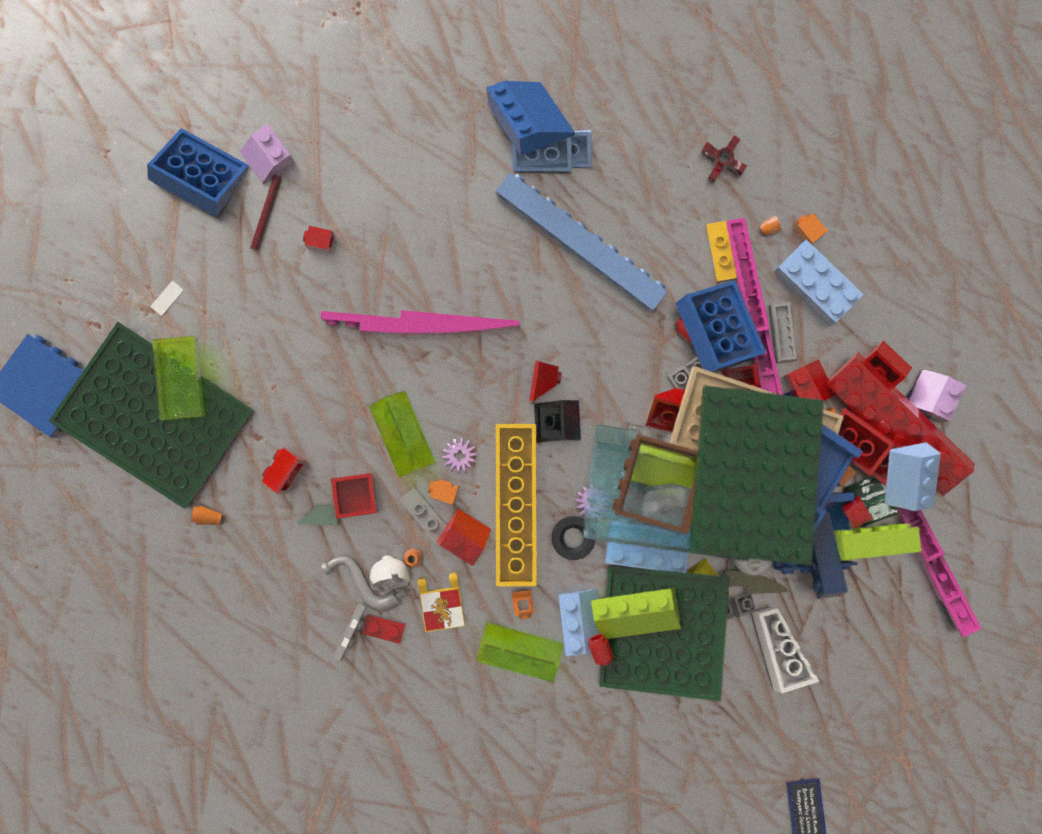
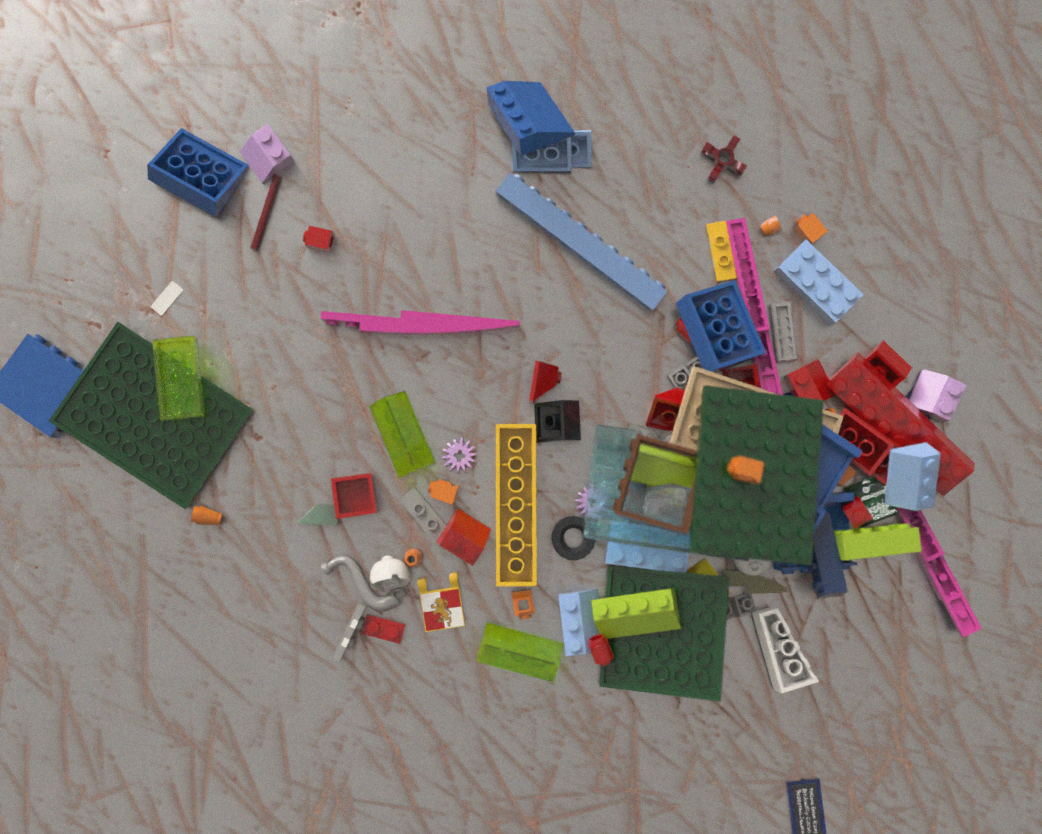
red slope [261,447,306,494] -> none
none -> orange window [728,456,764,484]

